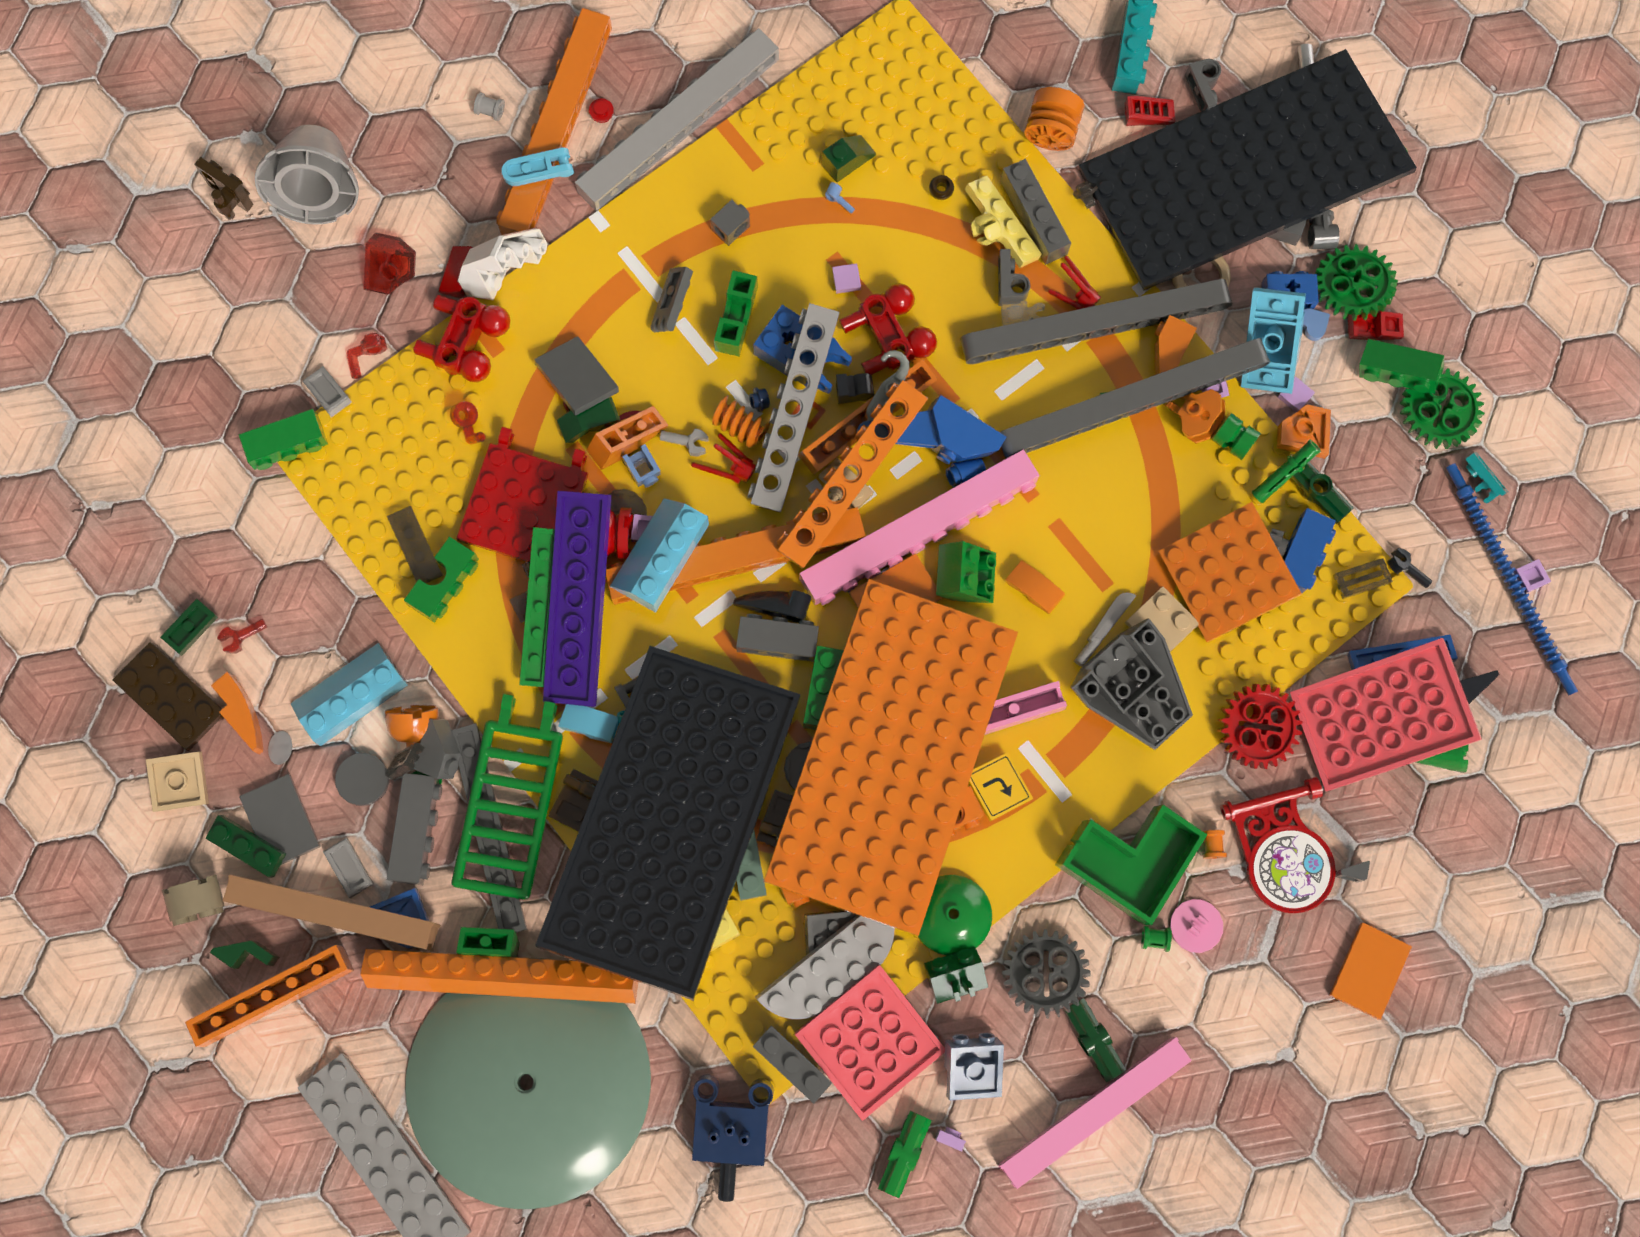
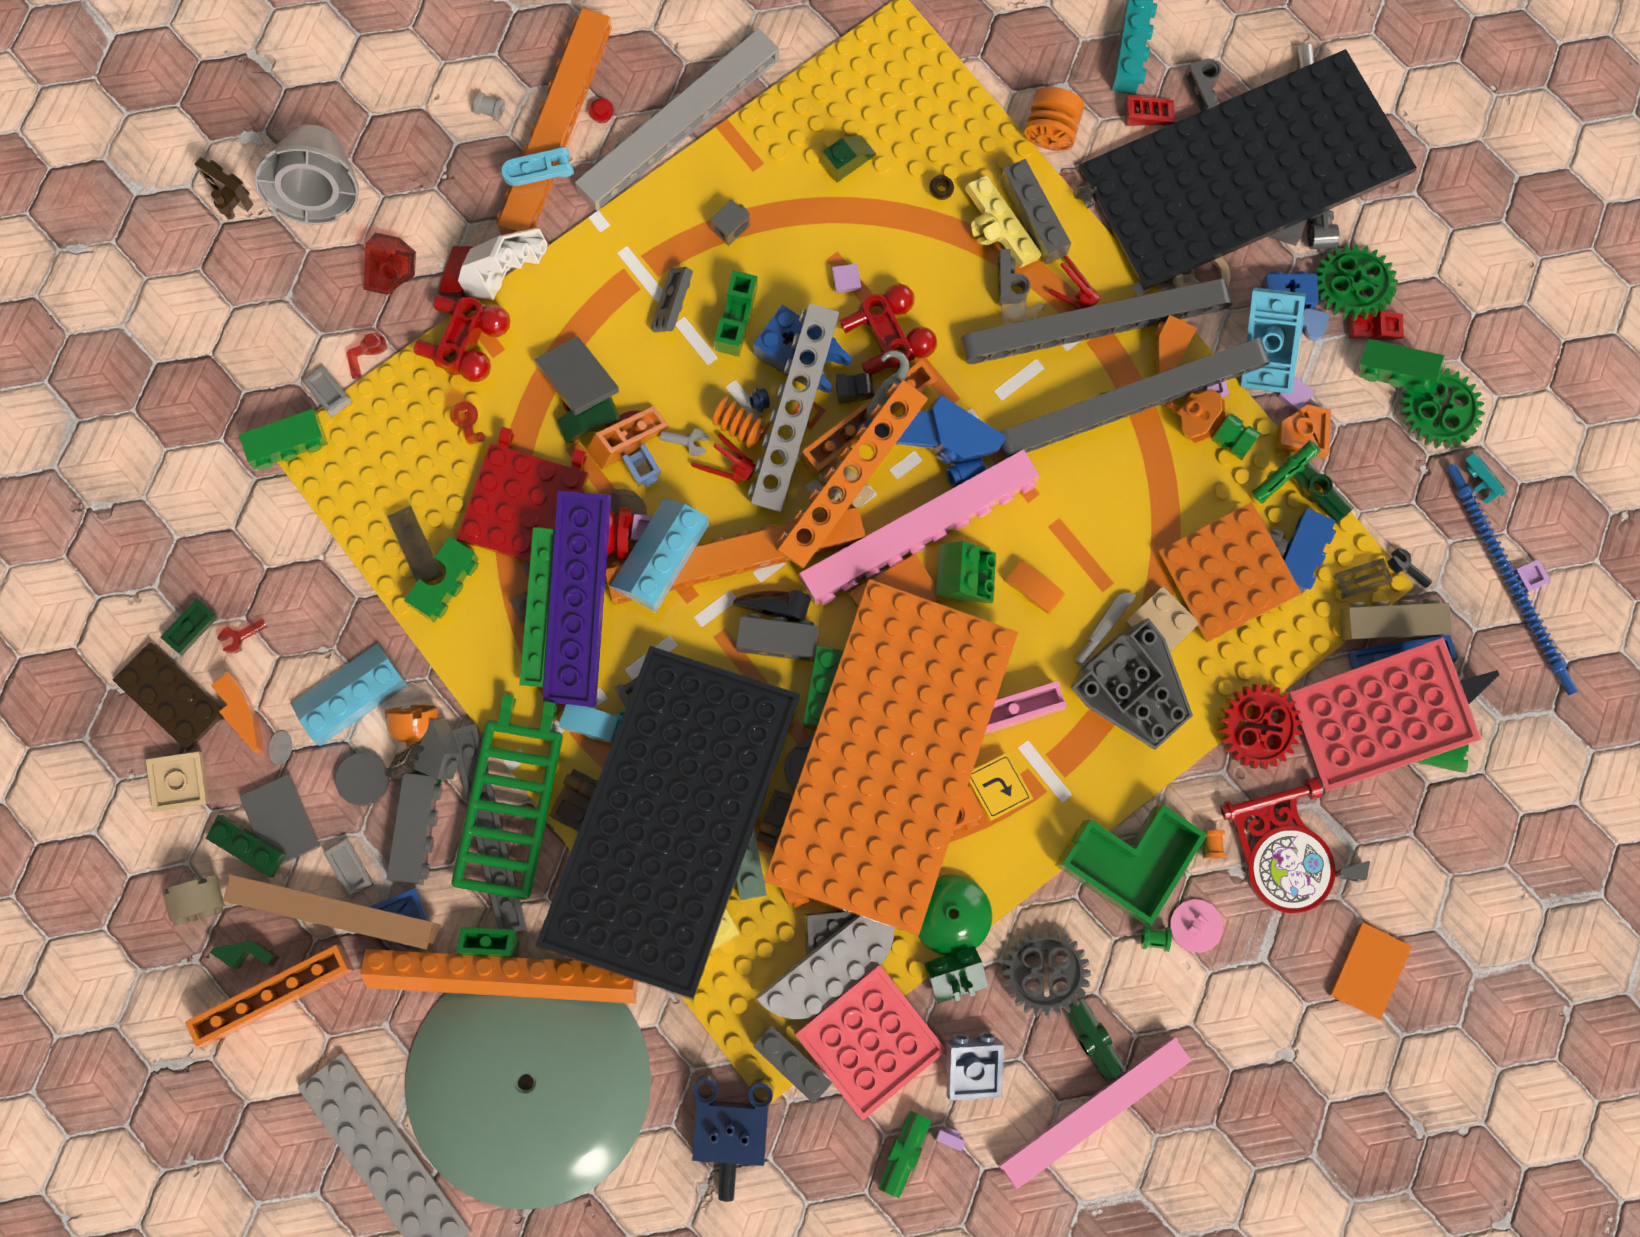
medium blue hand [825,182,855,214] -> none
none -> dark tan brick [1340,598,1452,641]

